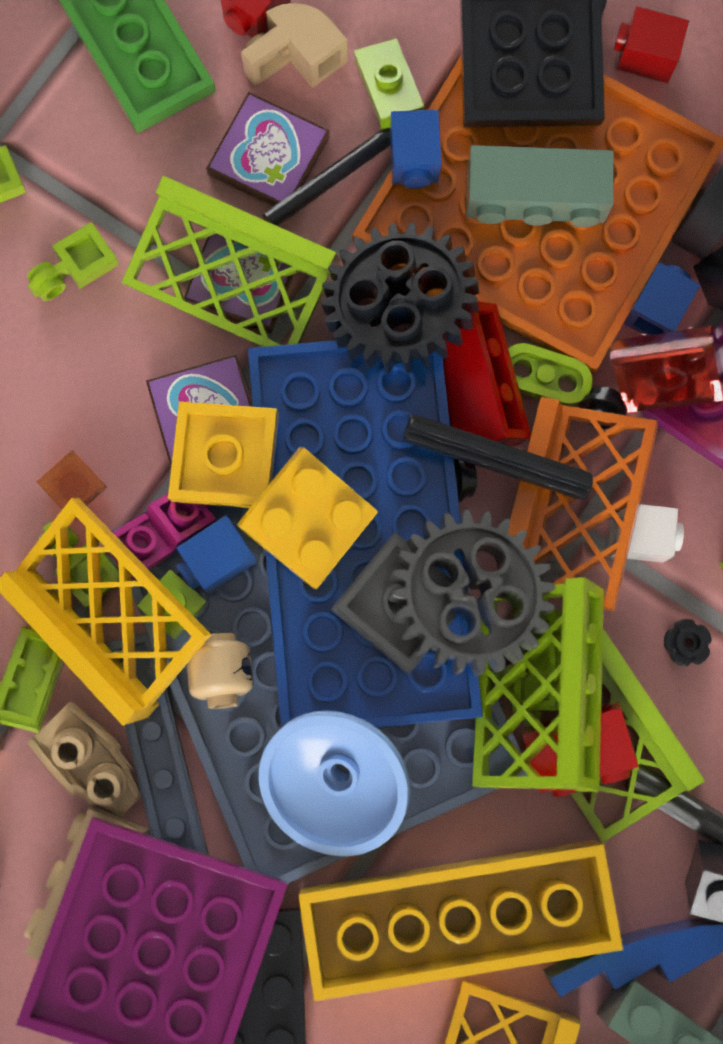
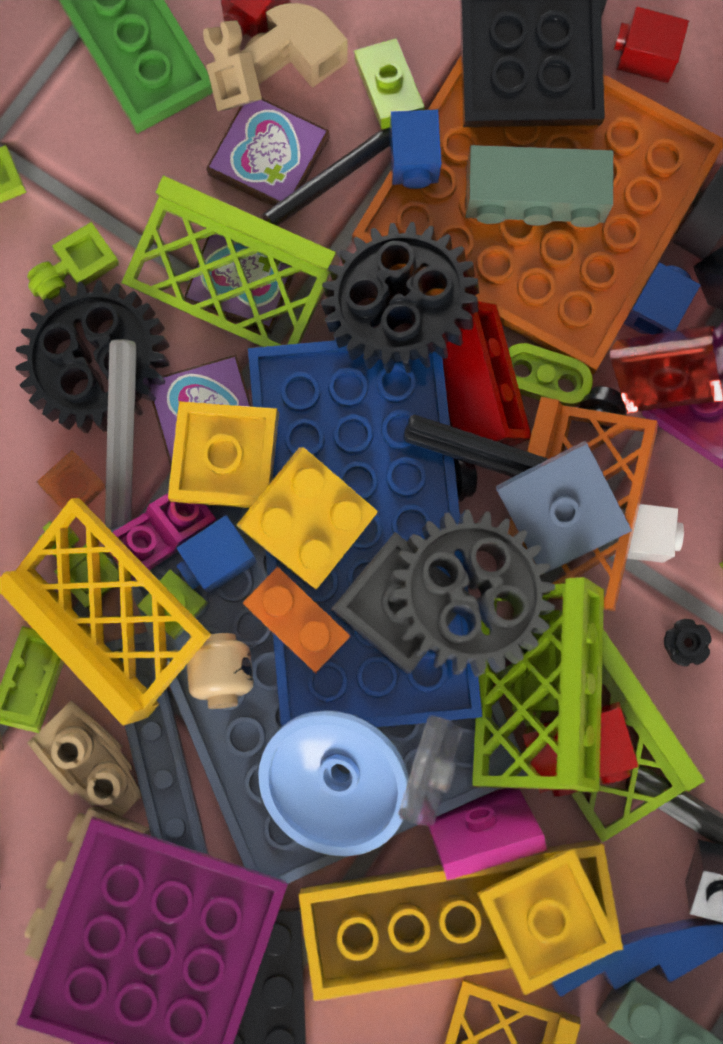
none -> black gear [15,280,170,433]
none -> light grey axle [105,339,136,530]
none -> tan plate [203,21,262,111]
none -> orange plate [243,567,351,673]
none -> clear plate [398,715,463,826]
none -> dark pink plate [426,788,547,880]
none -> yellow plate [477,848,621,995]
none -> sand blue plate [496,440,632,574]

